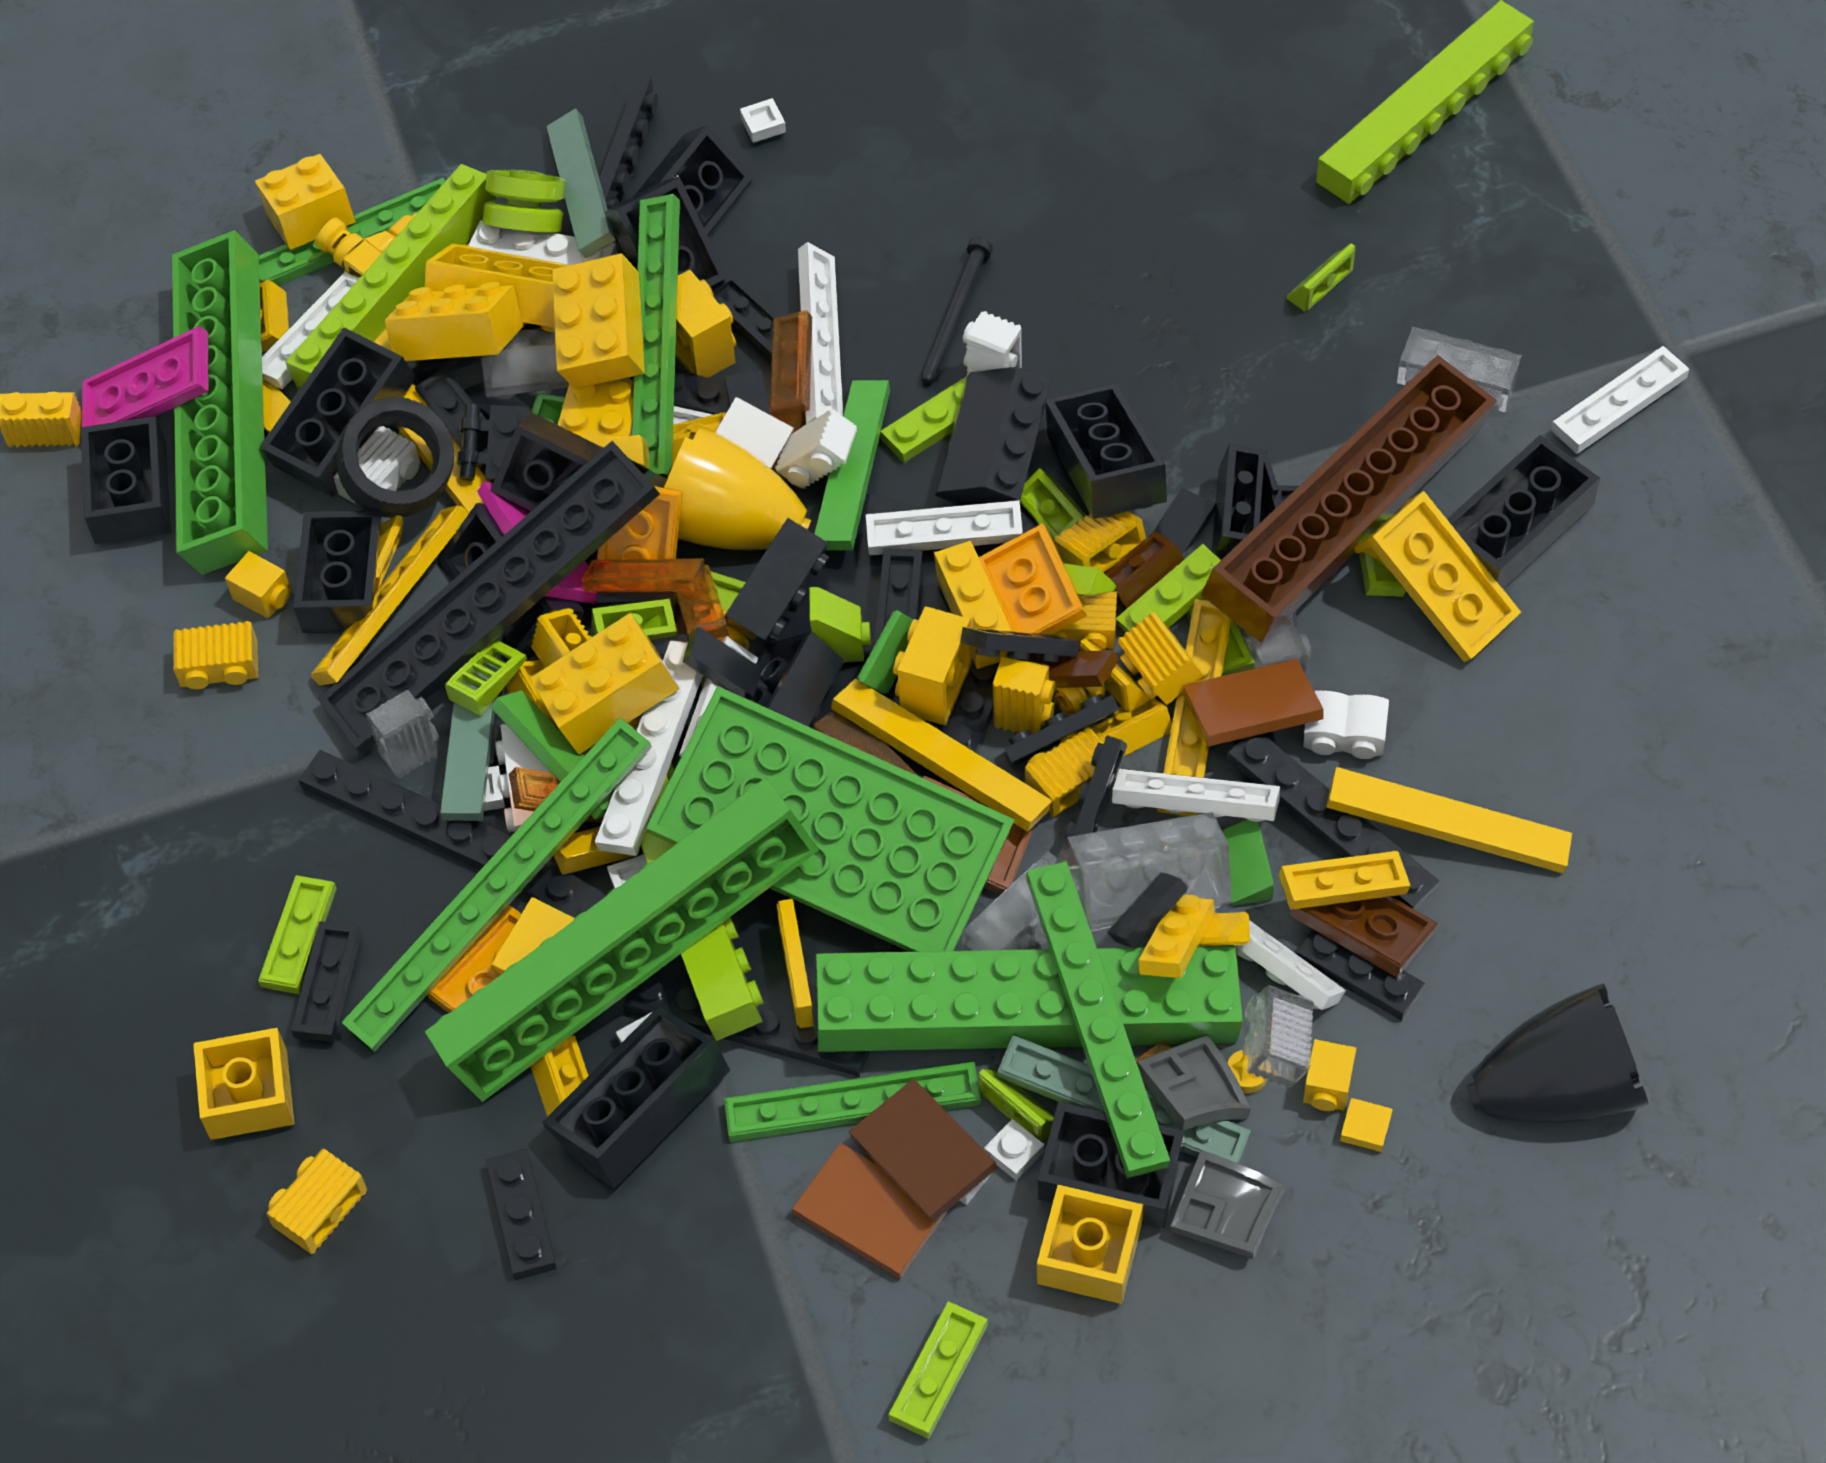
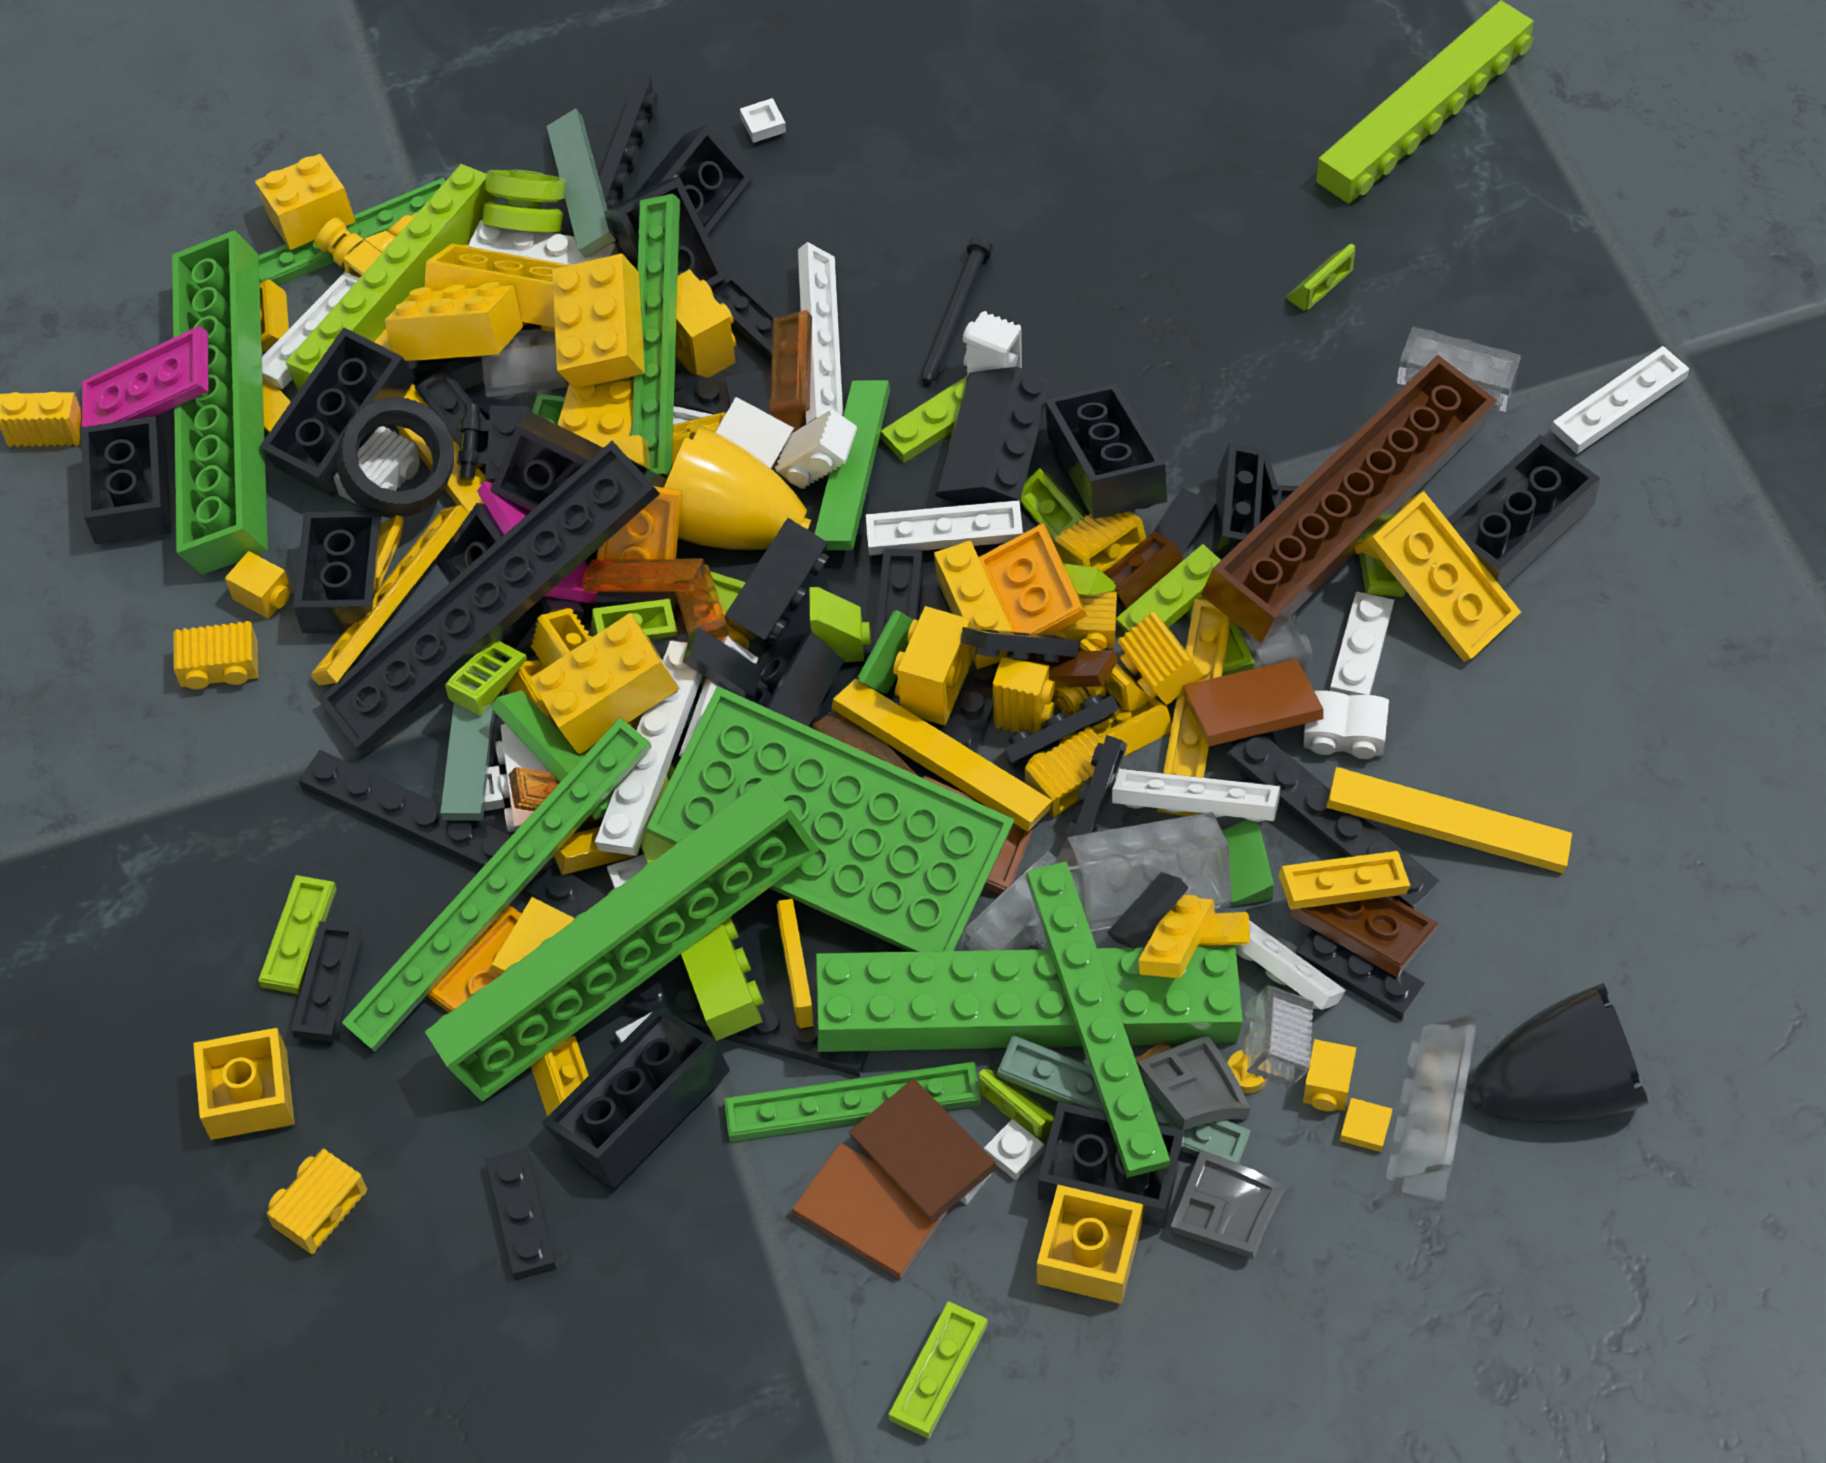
clear brick [366,690,439,779] -> none
none -> white plate [1330,592,1394,696]
none -> clear slope [1386,1016,1478,1207]

